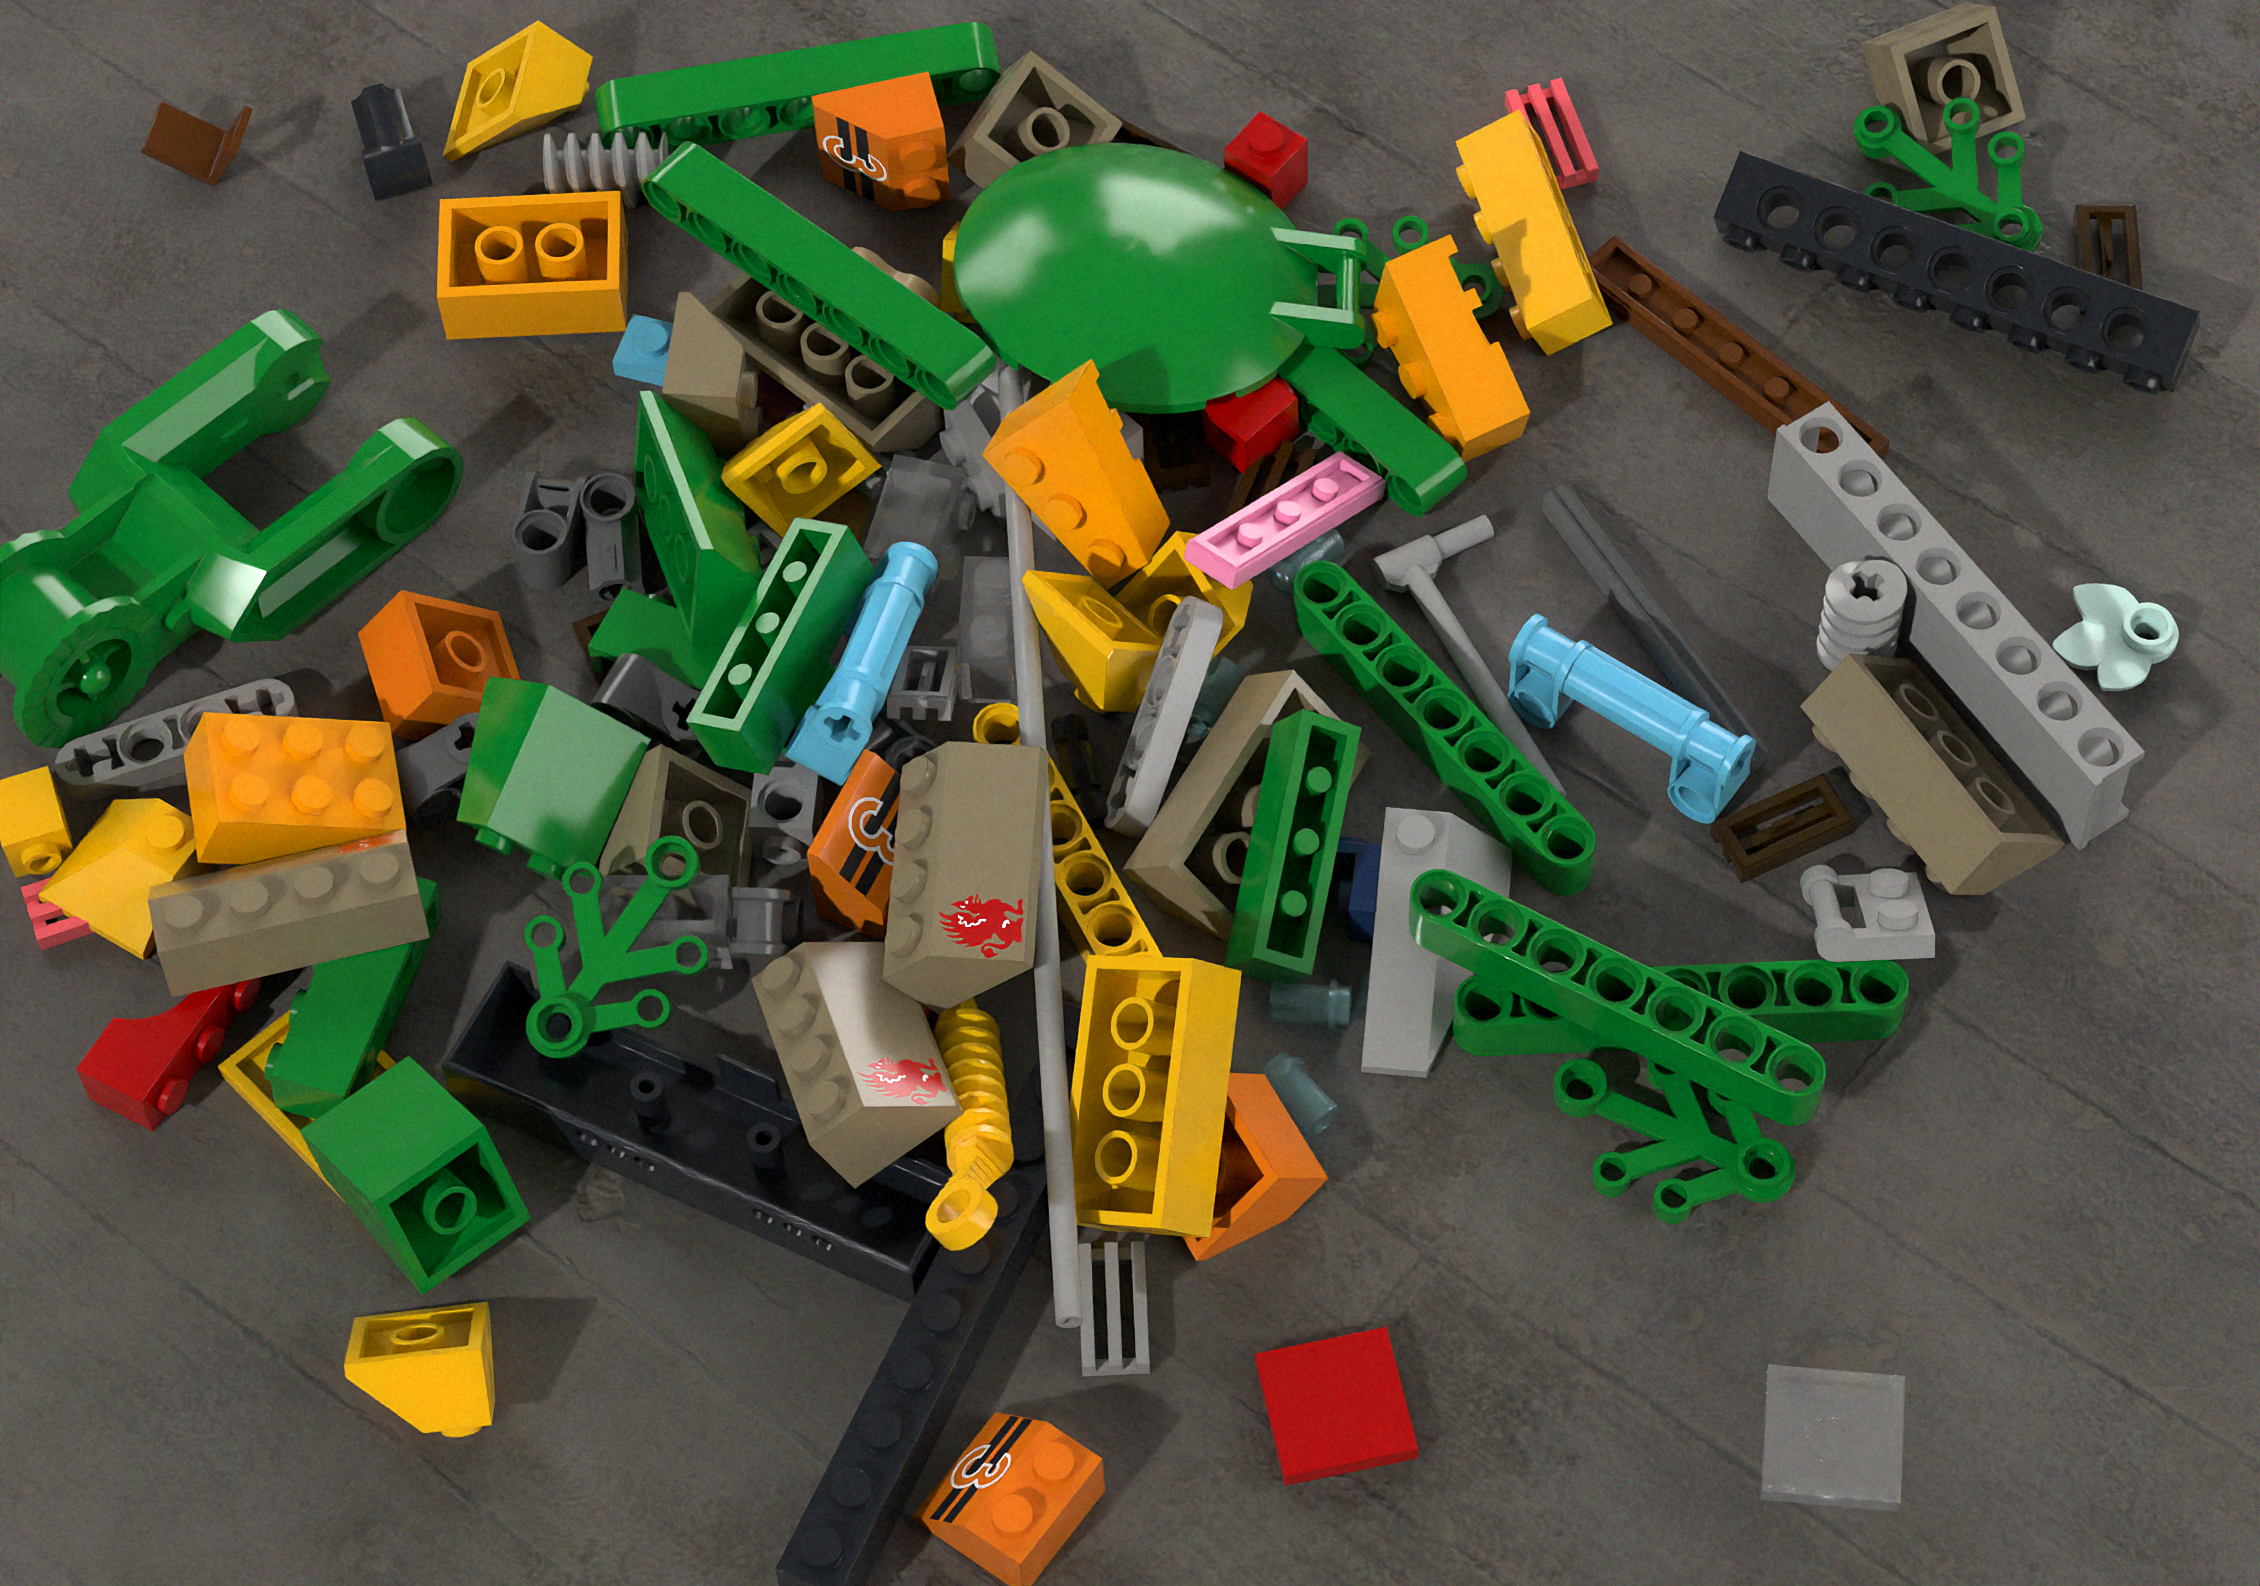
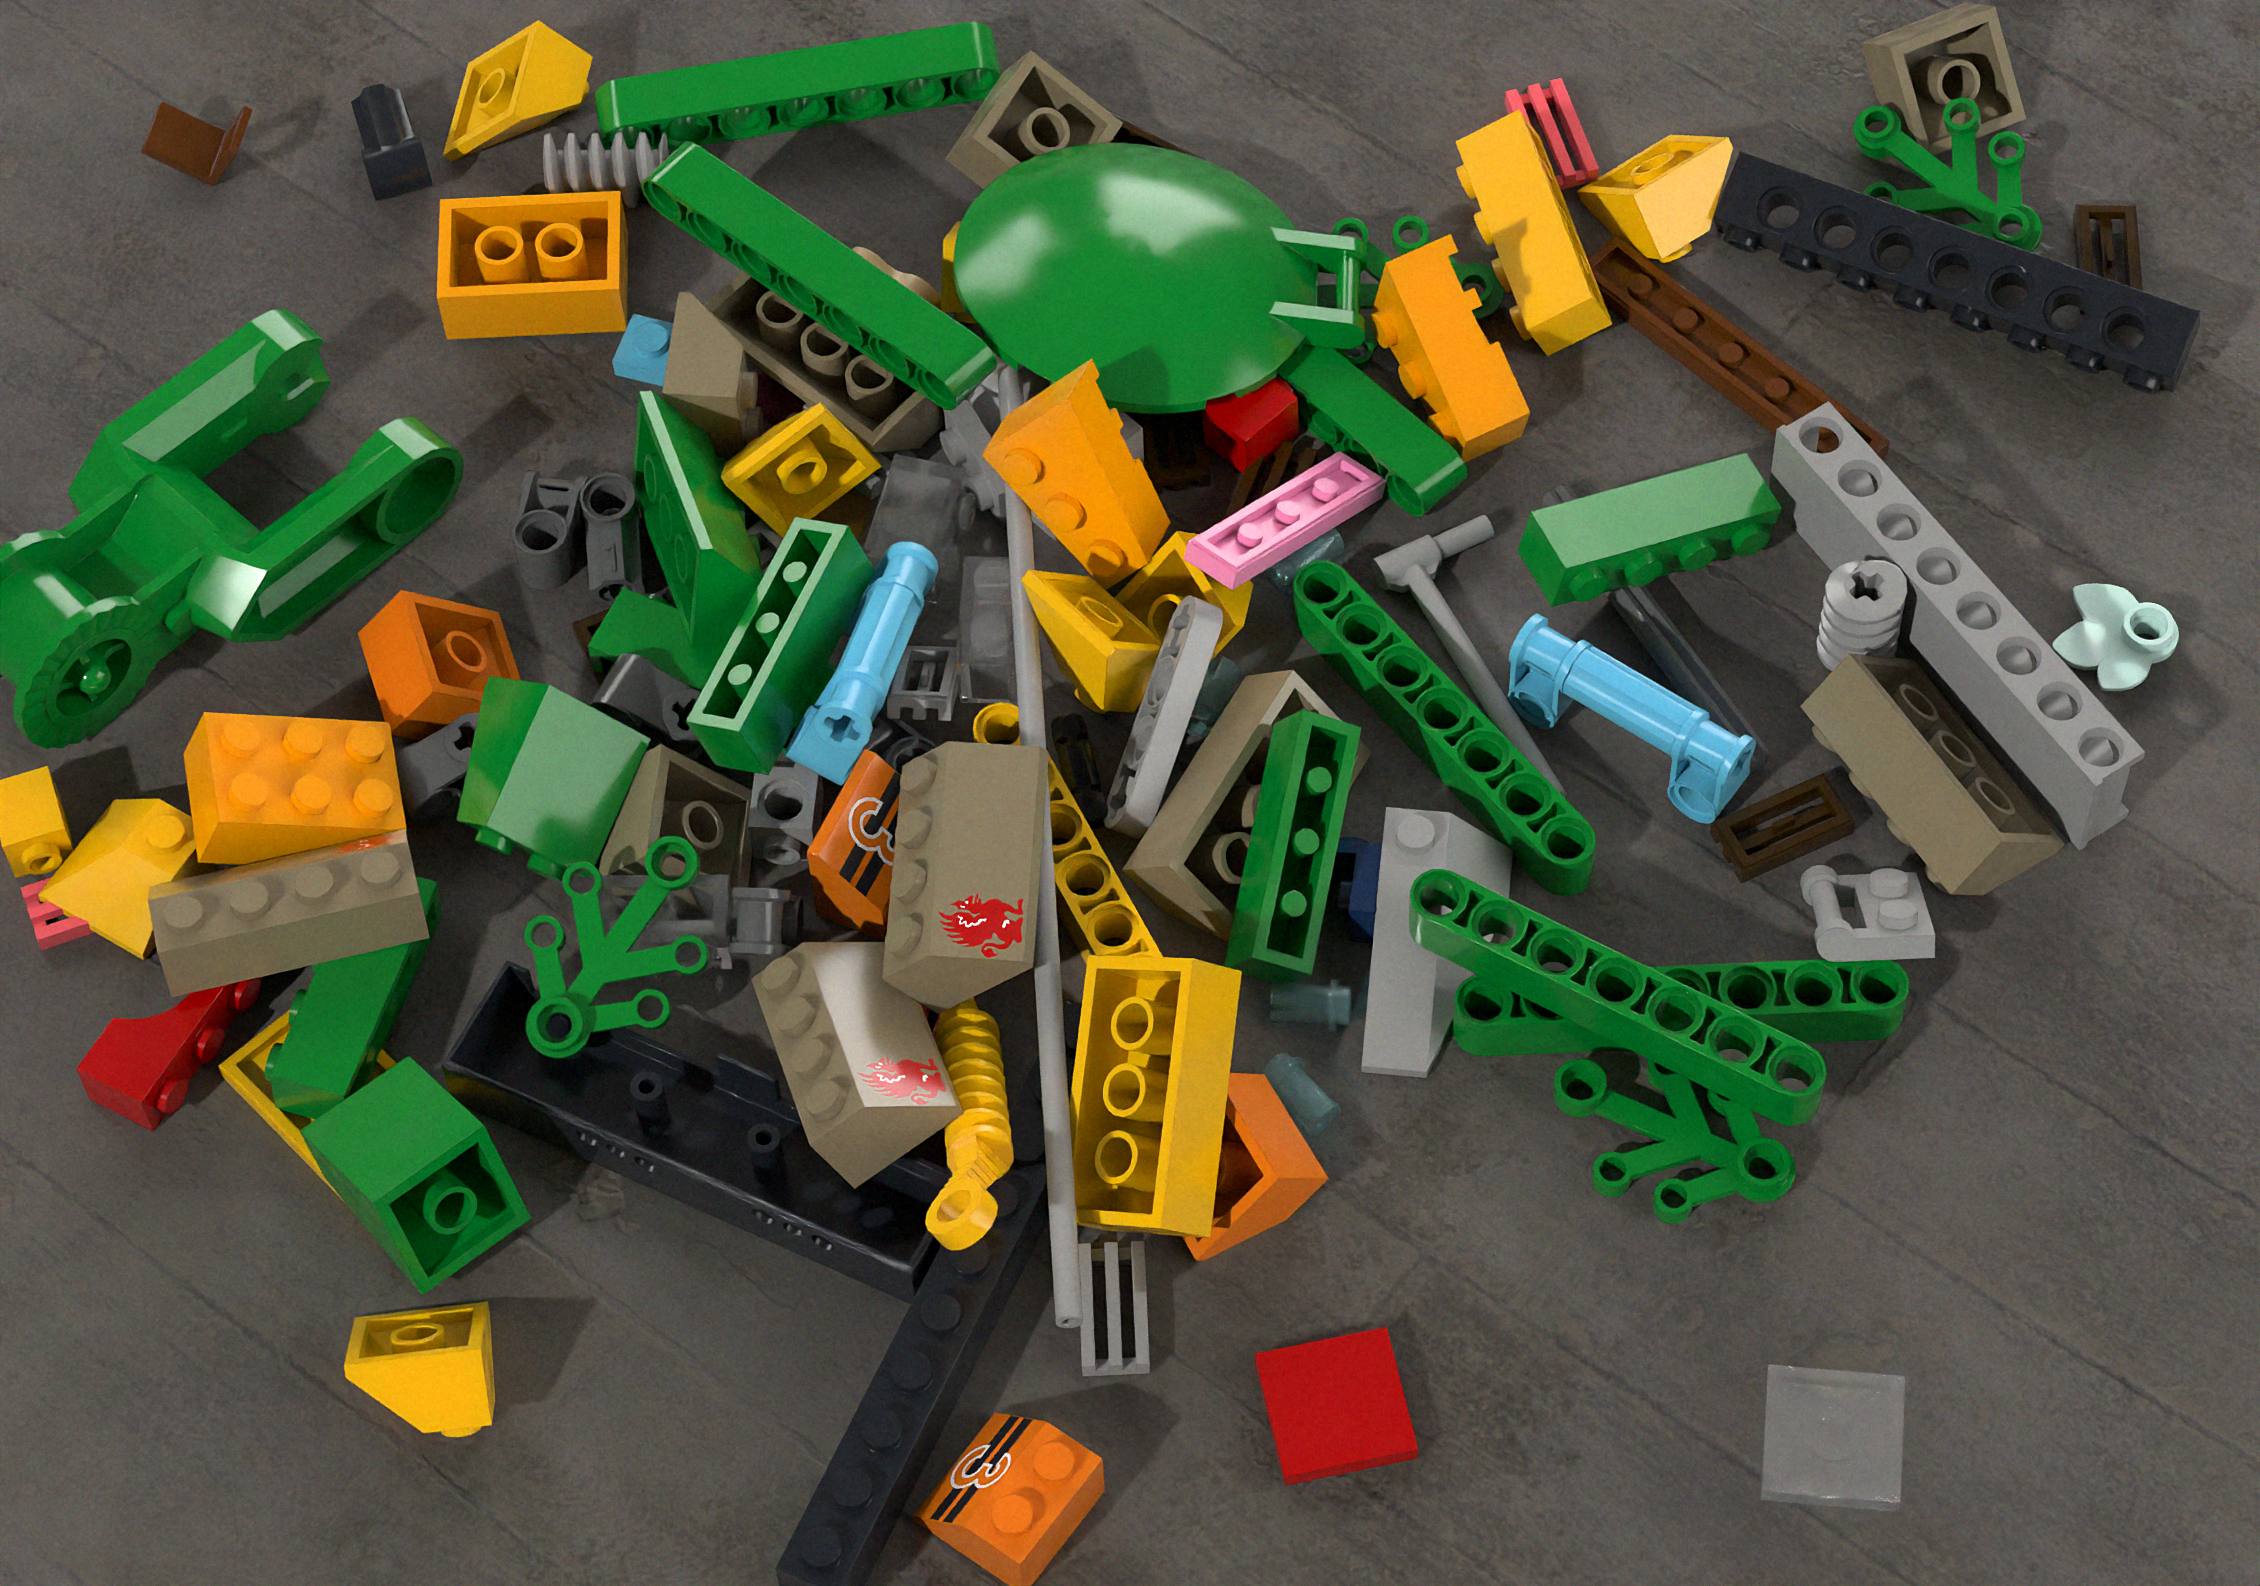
light grey beam [55,678,299,802] -> none
orange slope [811,72,951,212] -> none
red brick [1224,111,1308,210] -> none
none -> brick [1517,453,1782,607]
none -> yellow slope [1576,135,1733,263]

